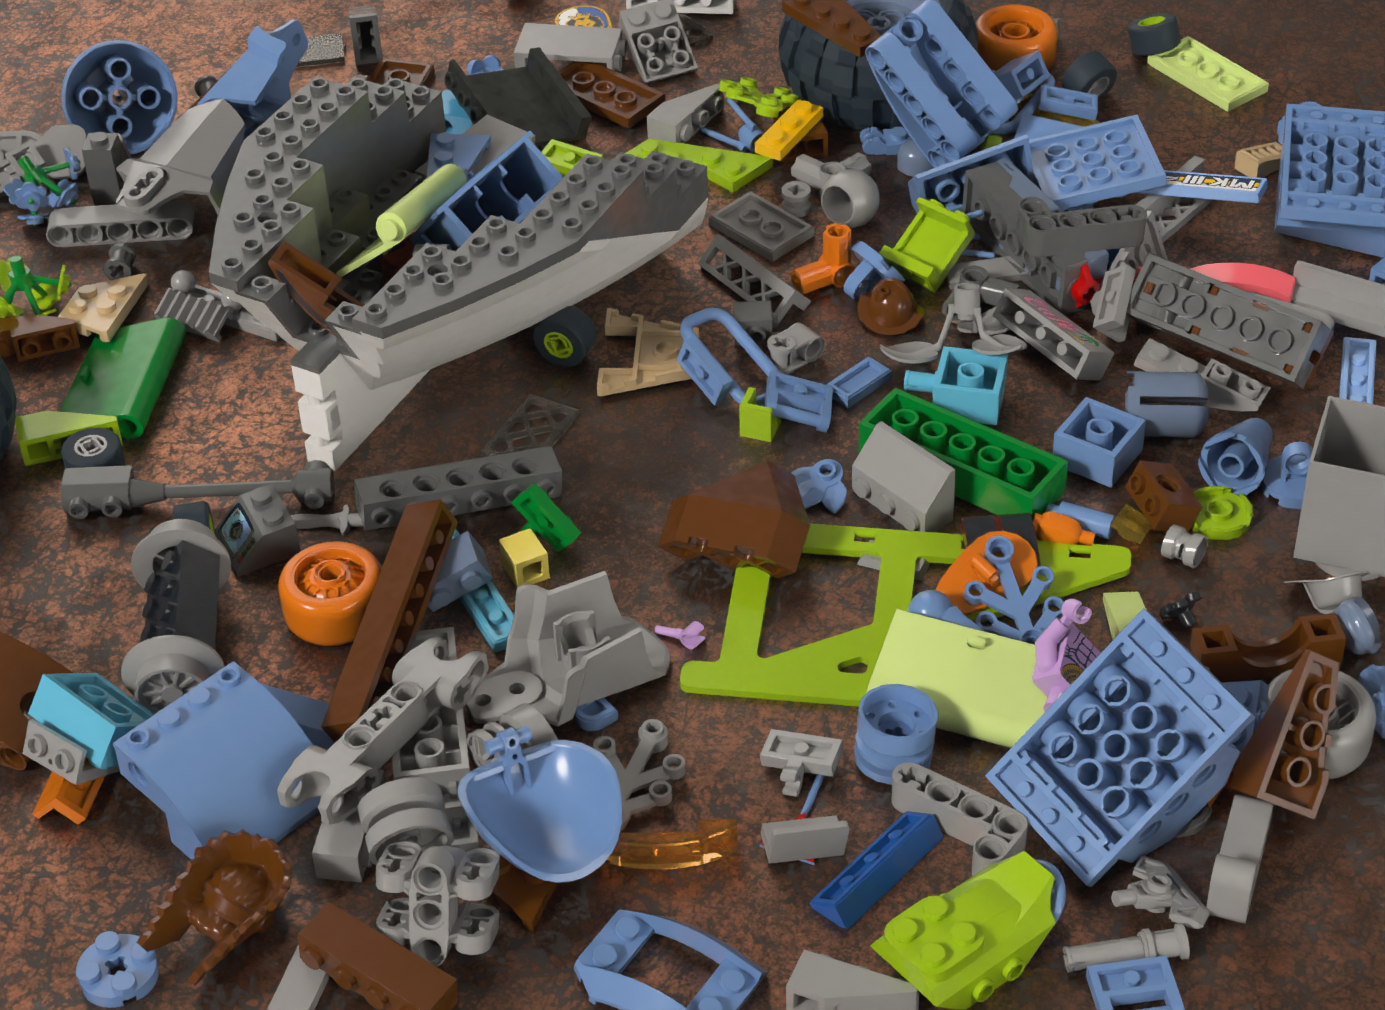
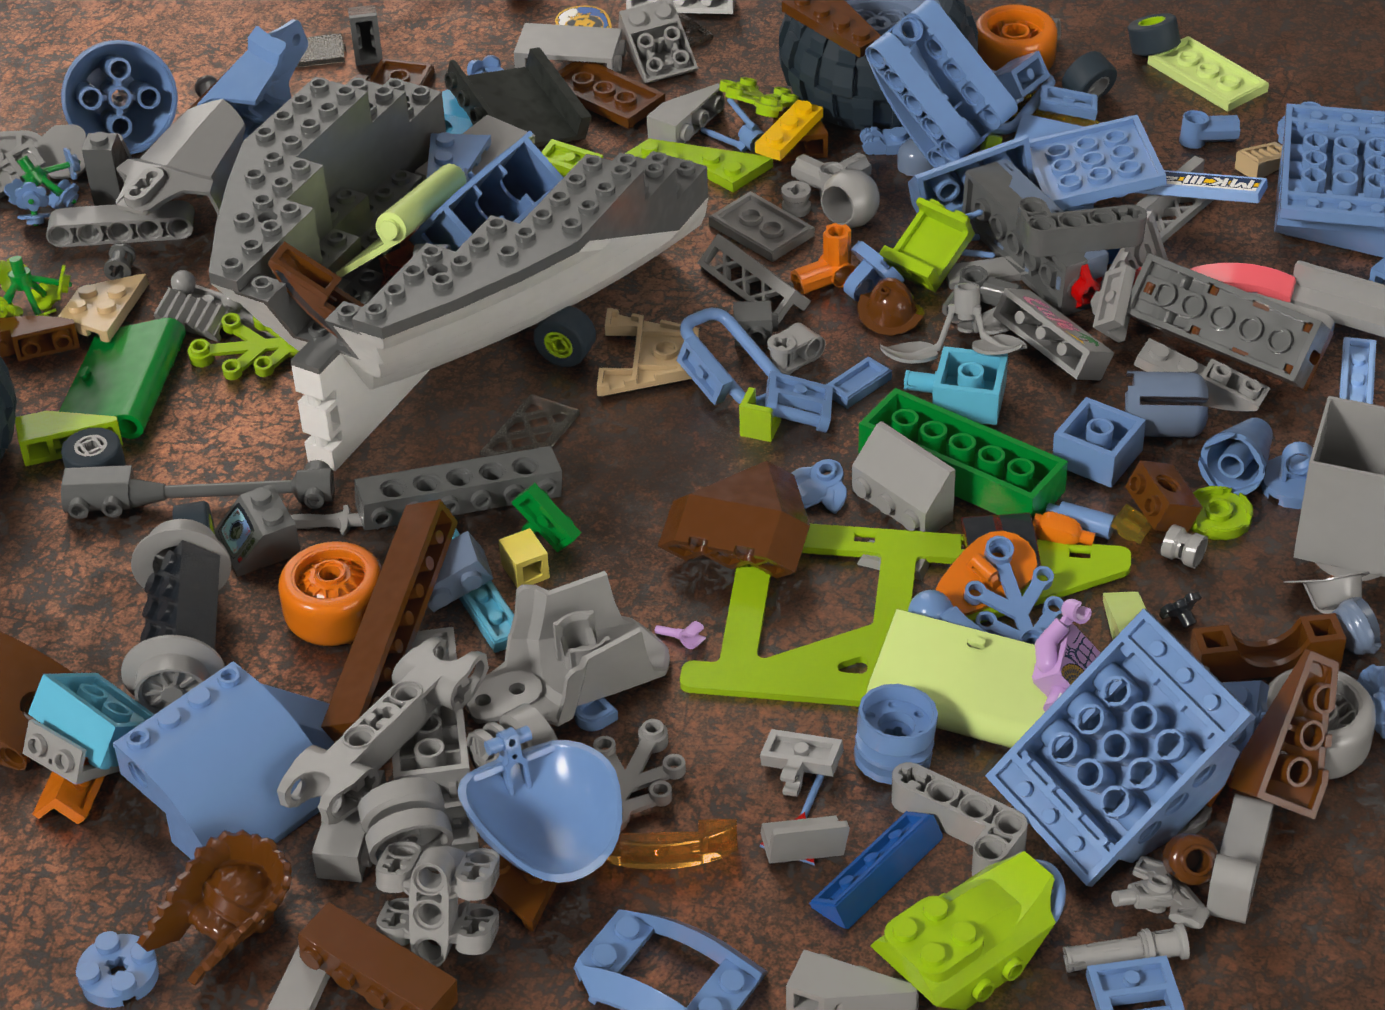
none -> lime plant [188,313,299,380]
none -> reddish brown head [1163,833,1219,885]
none -> medium blue piece [1179,110,1241,149]

